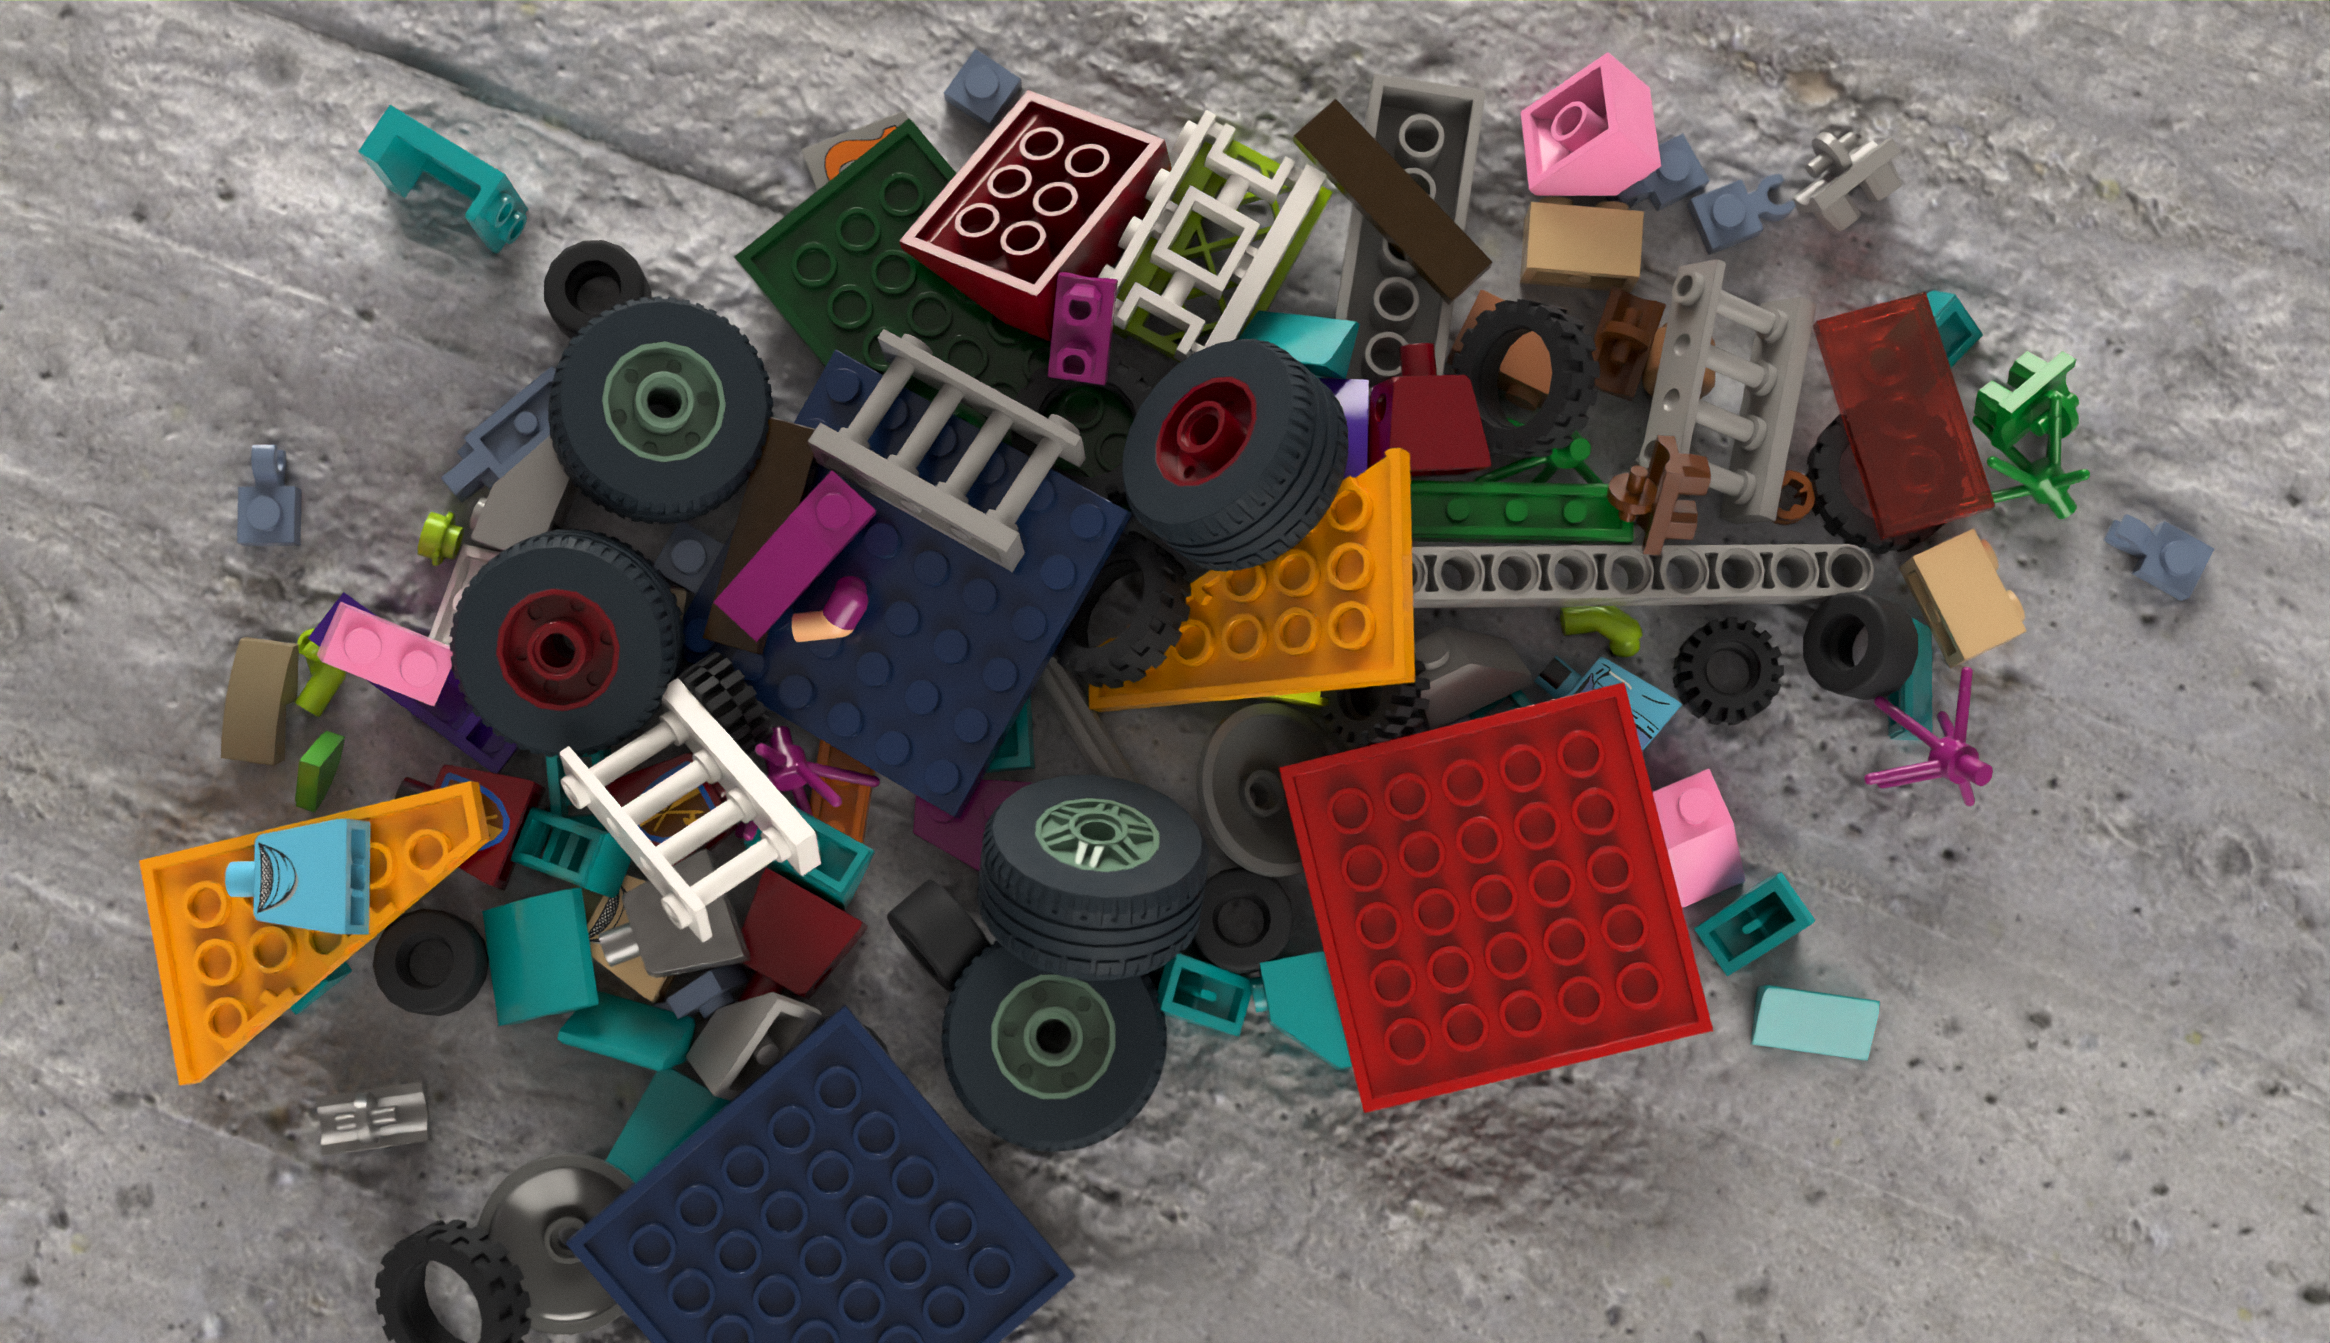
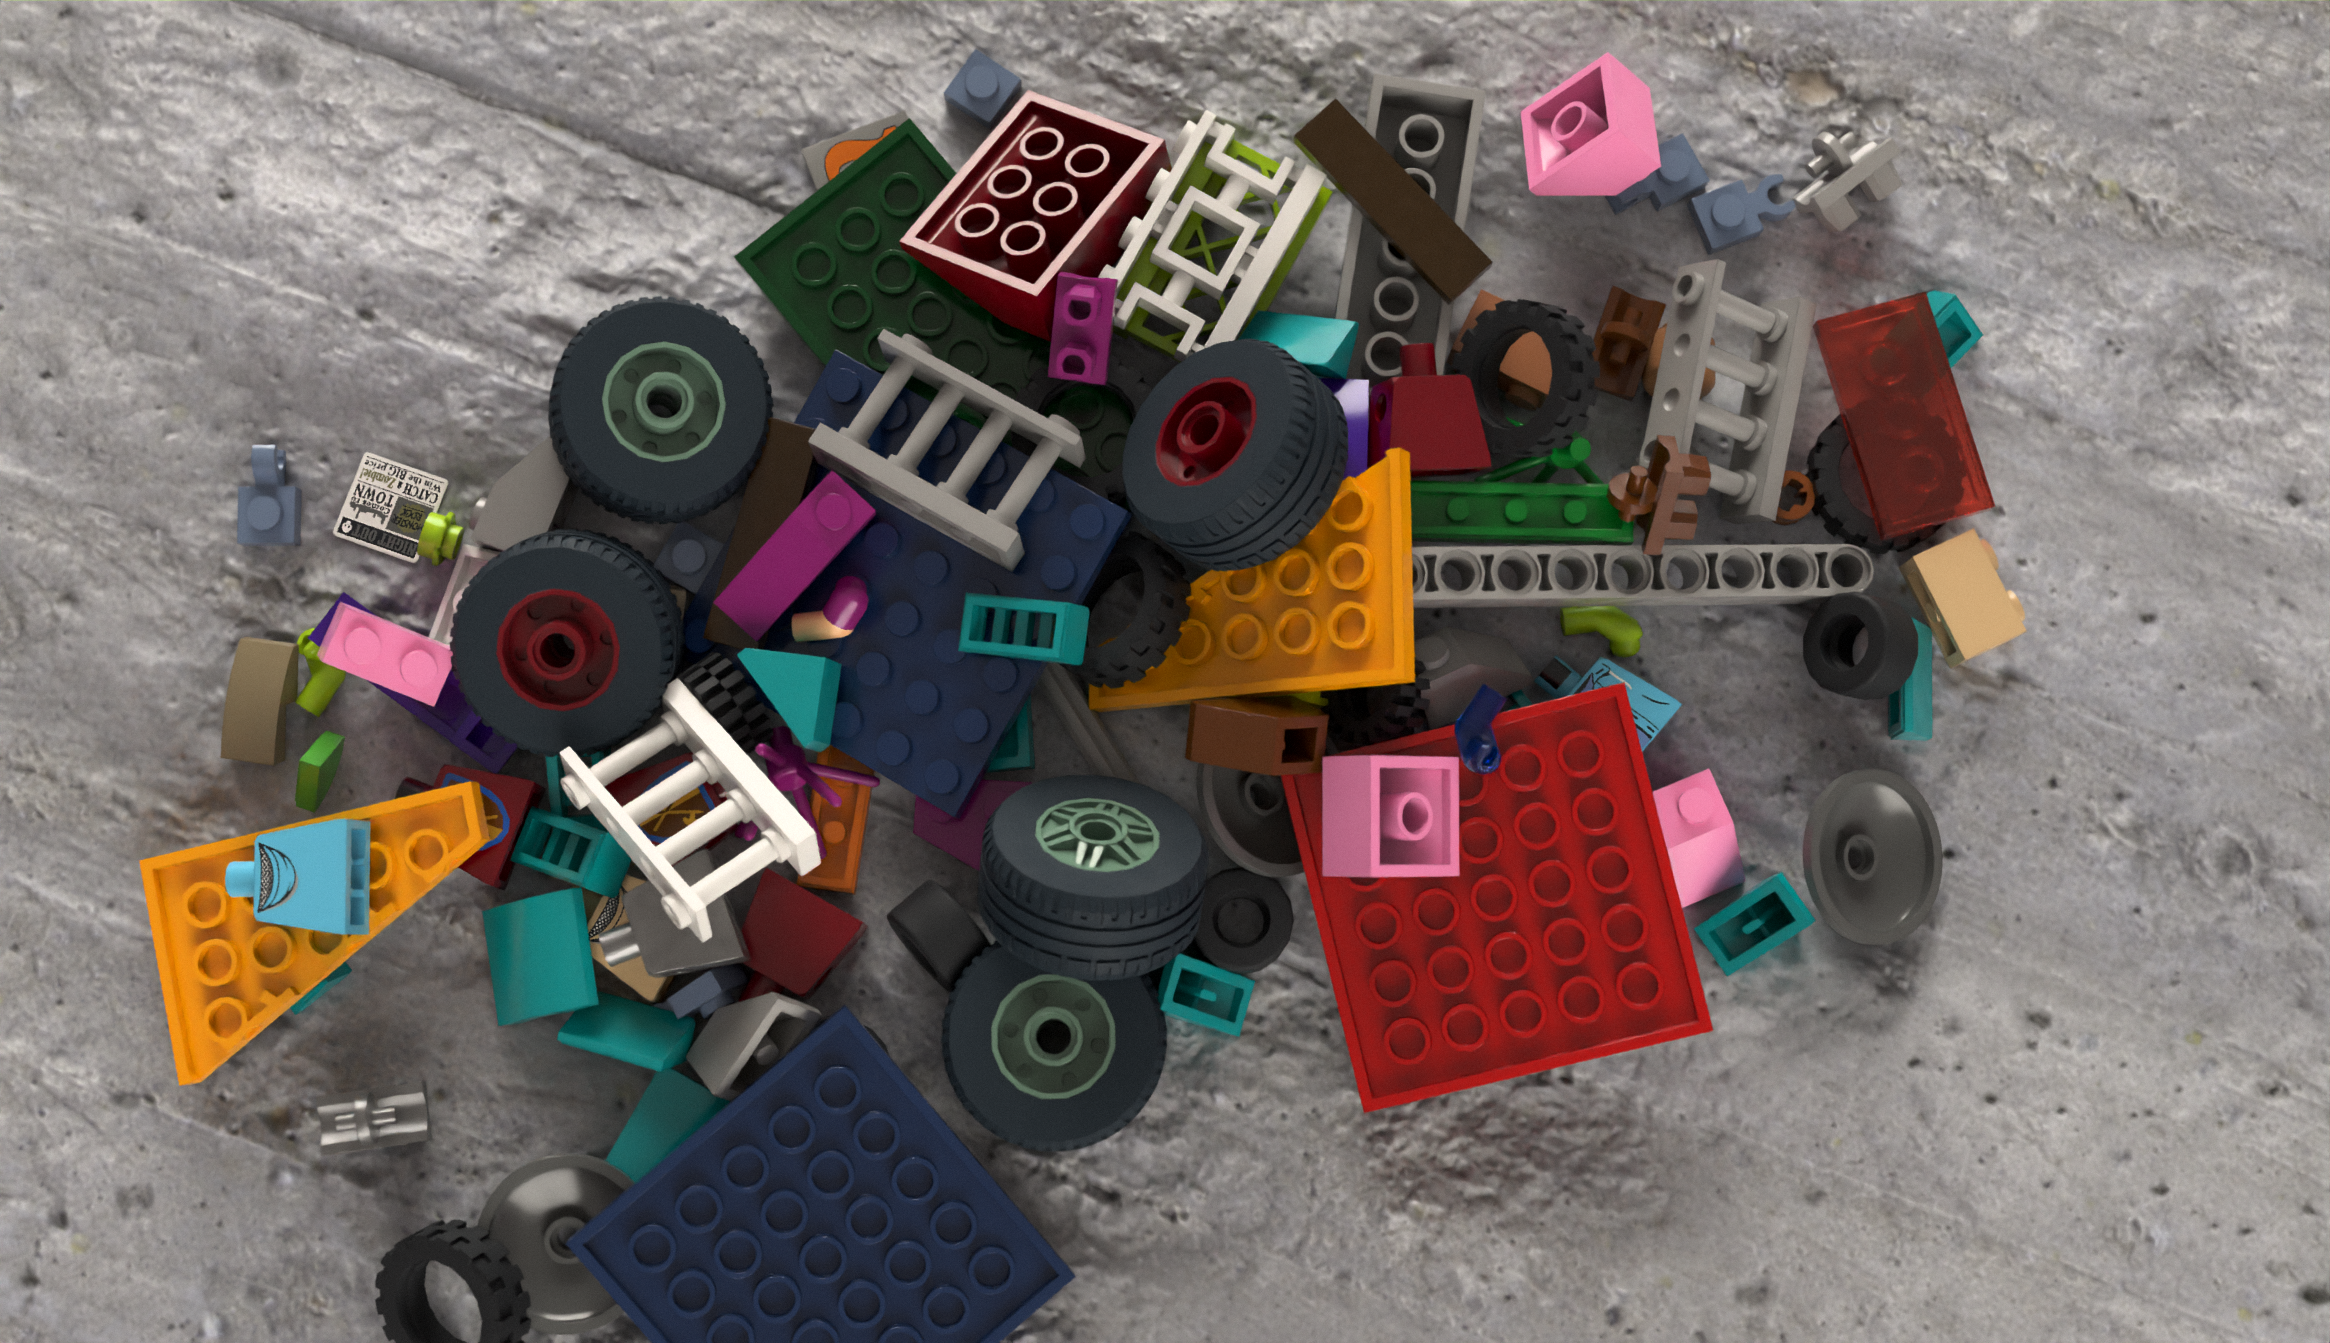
teal panel [358,105,529,254] -> none
black tyre [373,908,489,1016] -> none
sand blue hinge [441,366,556,502] -> none
black tyre [544,240,652,340] -> none
teal slope [744,804,875,911] -> none
teal slope [1249,951,1352,1070] -> none
tan brick [1520,197,1644,292] -> none
black tyre [1673,617,1784,726] -> none
slope [1750,985,1880,1061] -> none
magenta plant [1864,666,1993,807] -> none
green plant [1954,393,2090,519] -> none
green hips [1974,351,2079,453] -> none
sand blue plate [2104,514,2214,601] -> none
none -> sticker [333,452,448,563]
none -> teal slope [737,648,842,752]
none -> teal slope [958,593,1089,666]
none -> reddish brown slope [1185,696,1329,776]
none -> bright pink slope [1323,755,1459,877]
none -> clear blue arm [1454,683,1508,775]
none -> dark grey dish [1802,769,1943,945]

